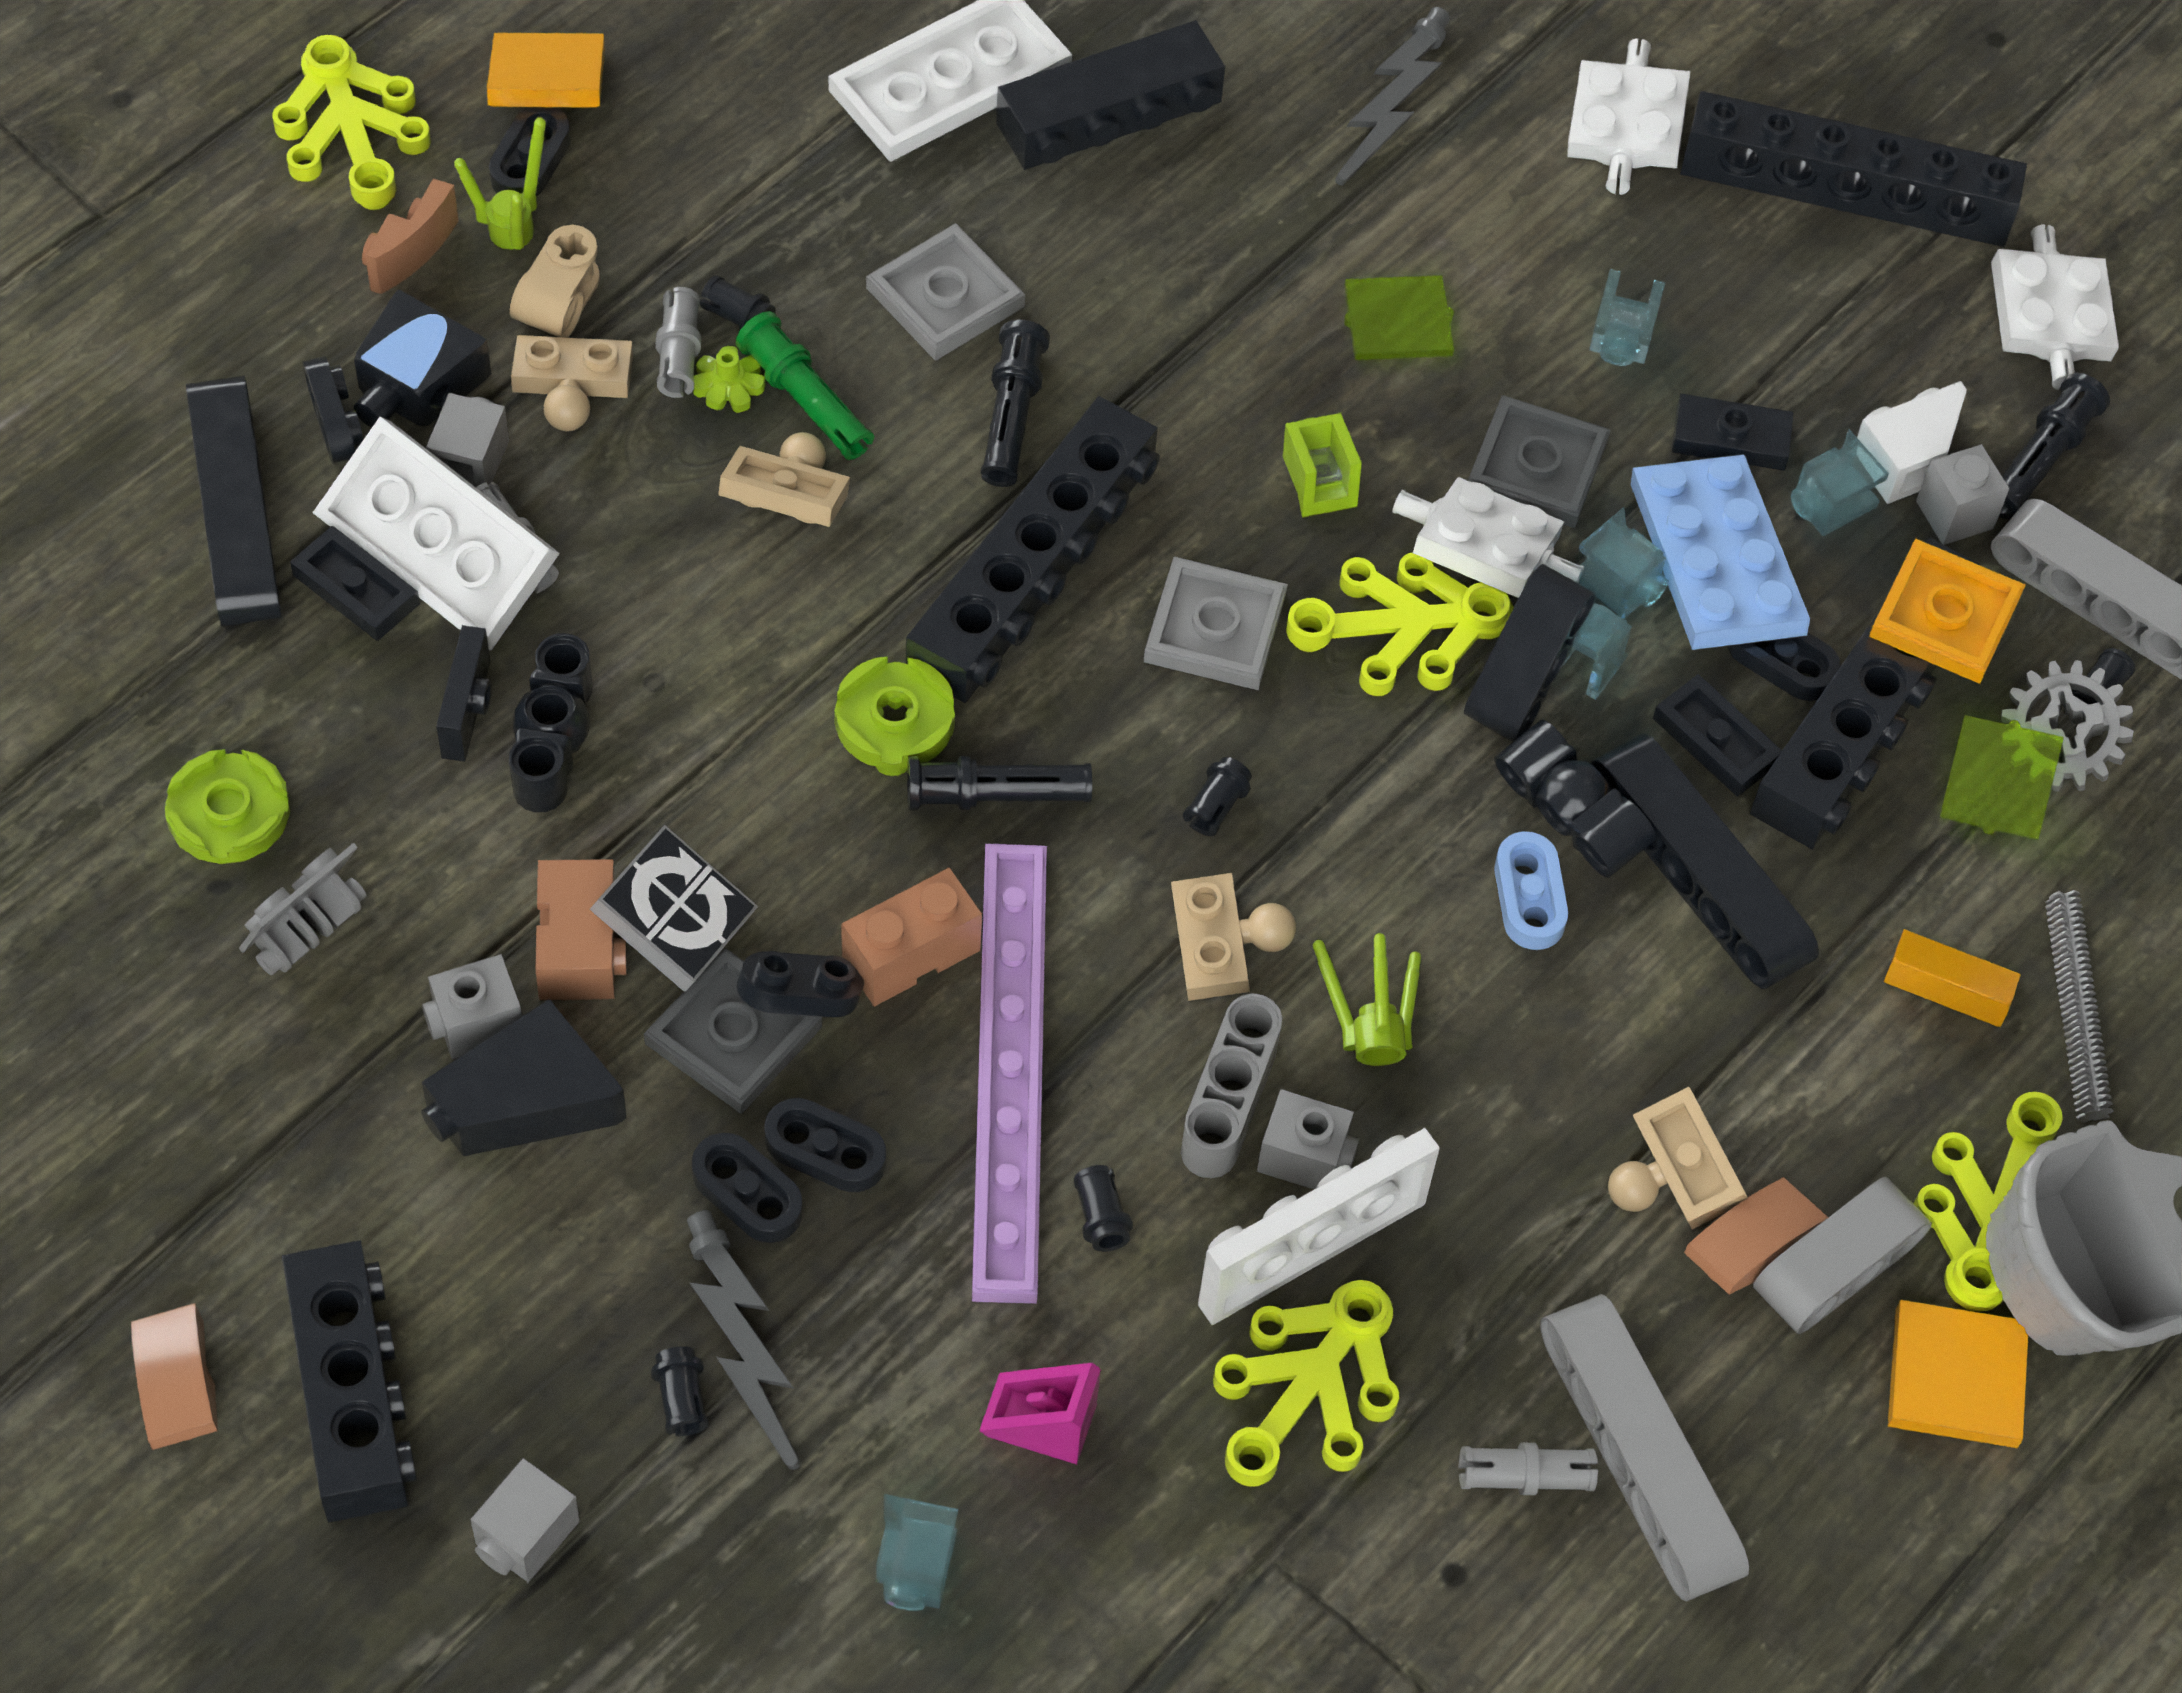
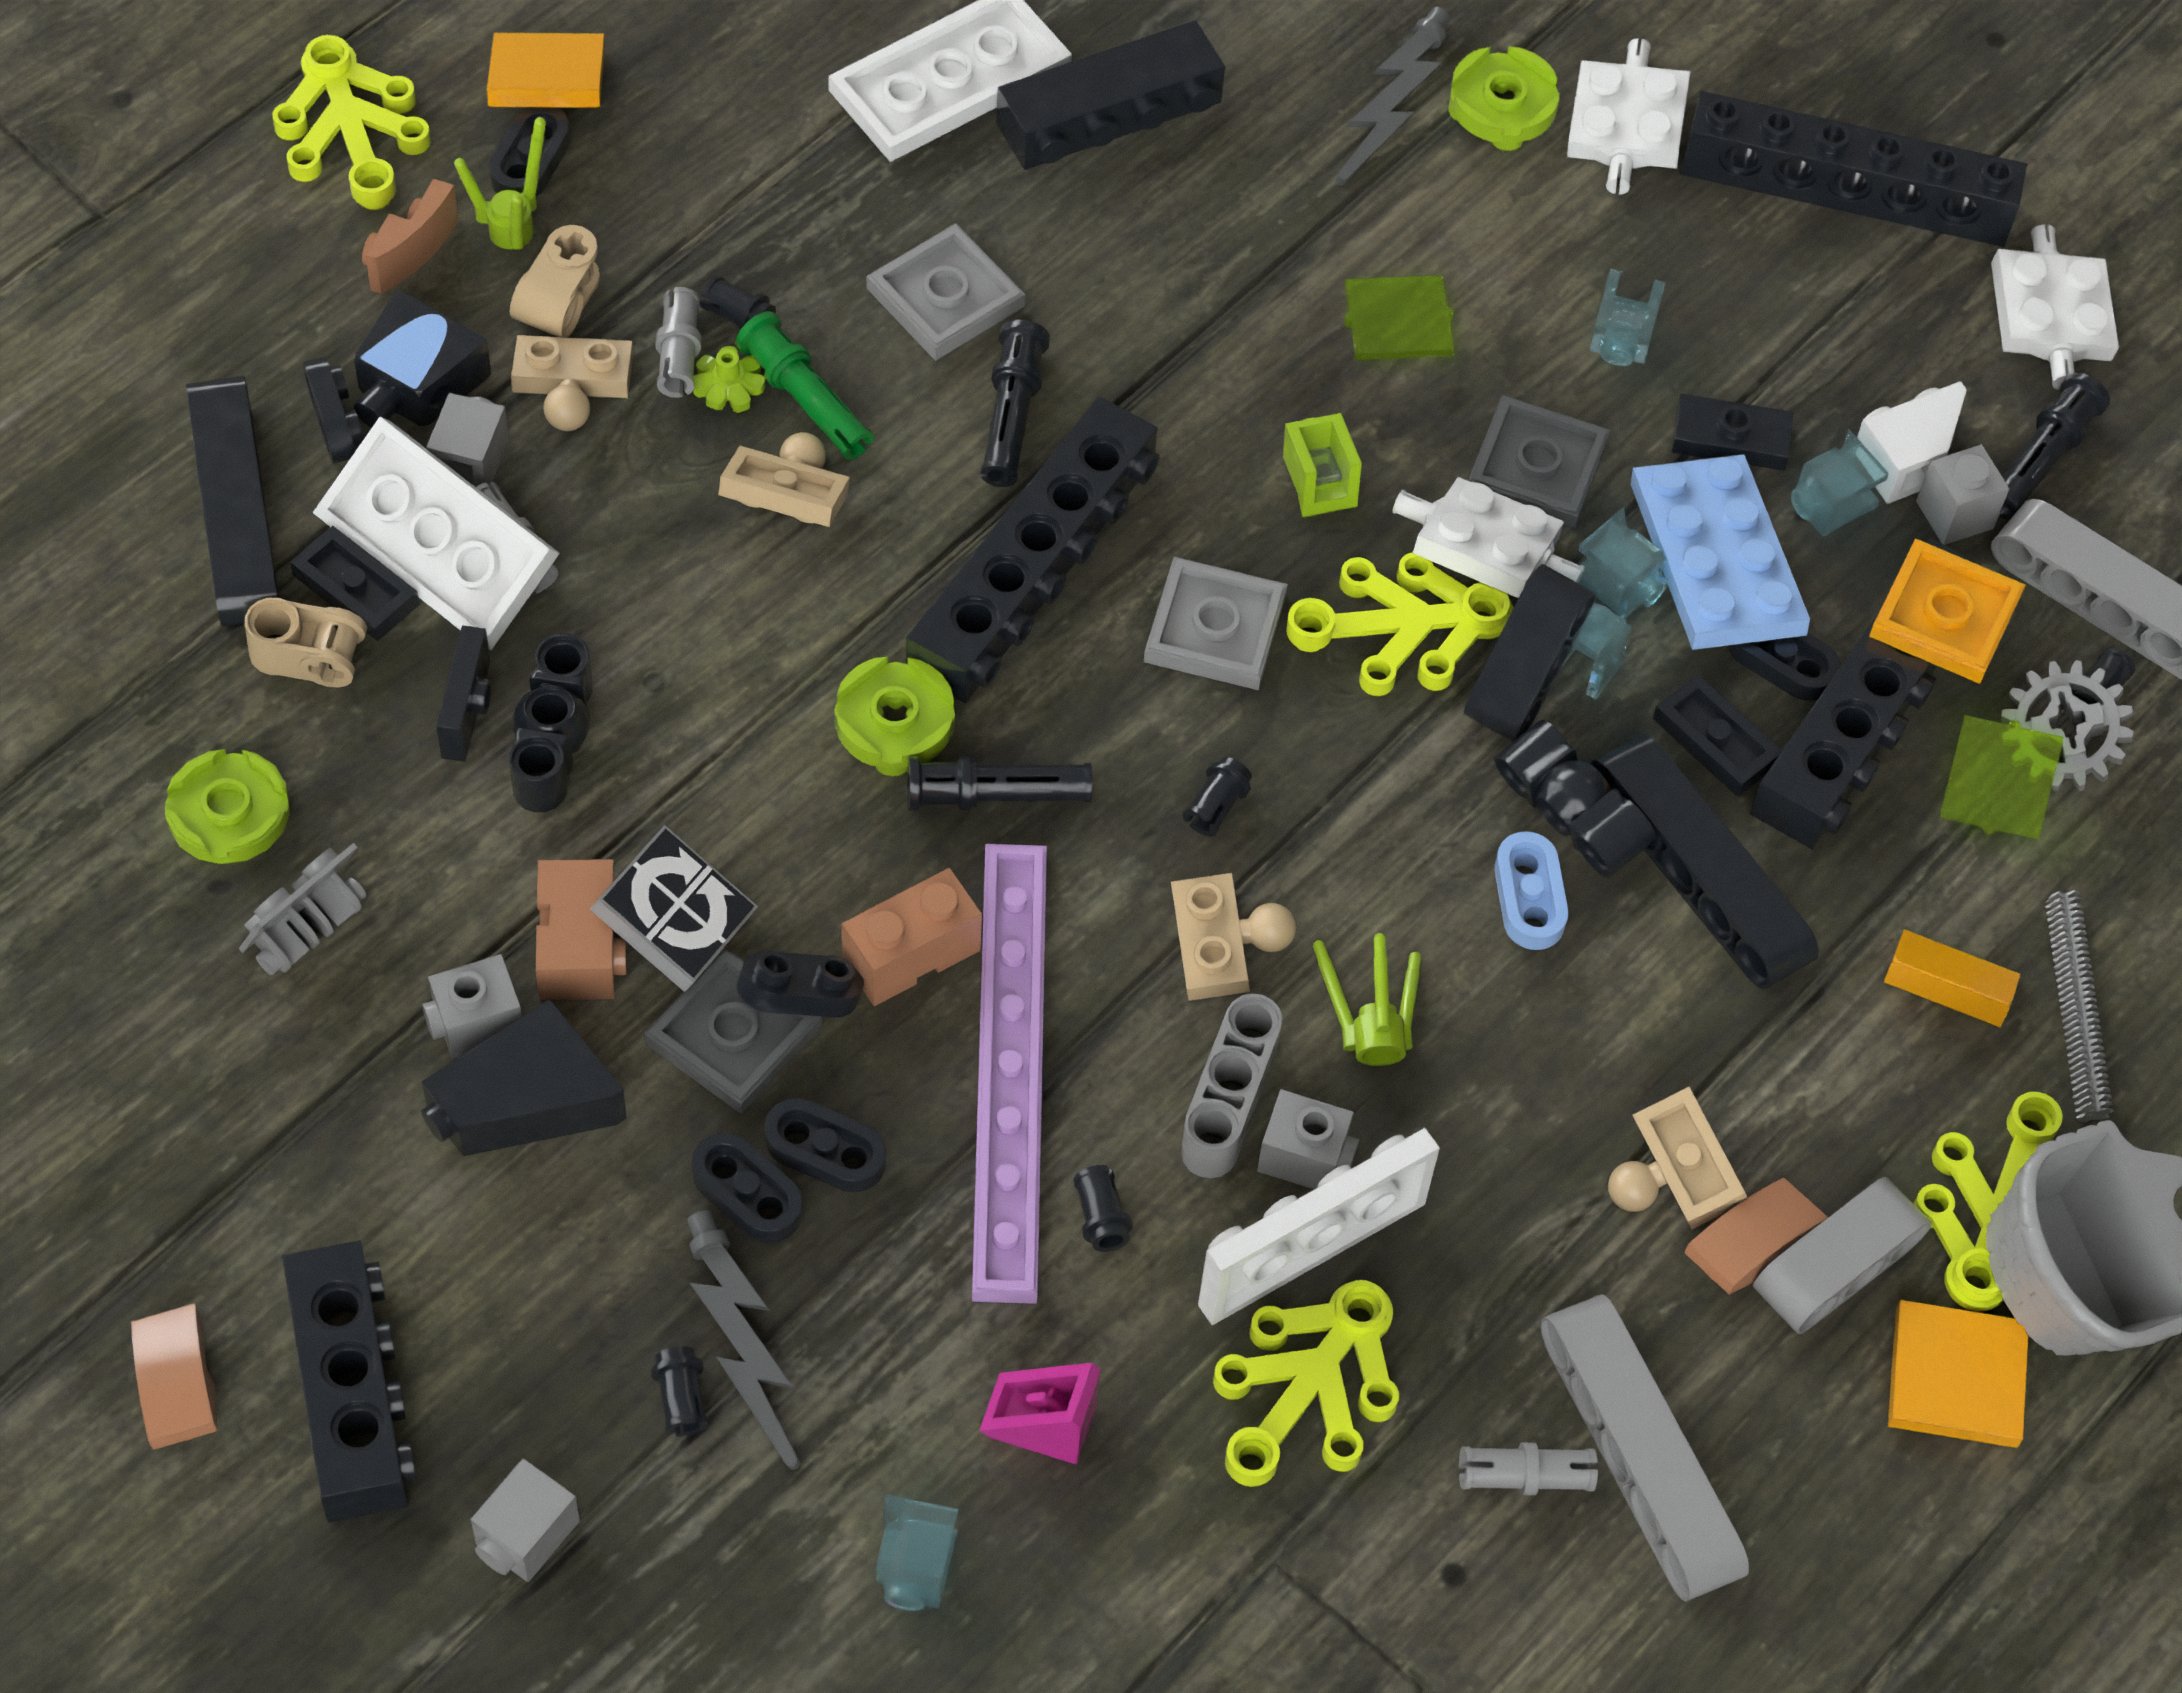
none -> tan piece [245,598,367,687]
none -> lime plate [1448,46,1560,151]

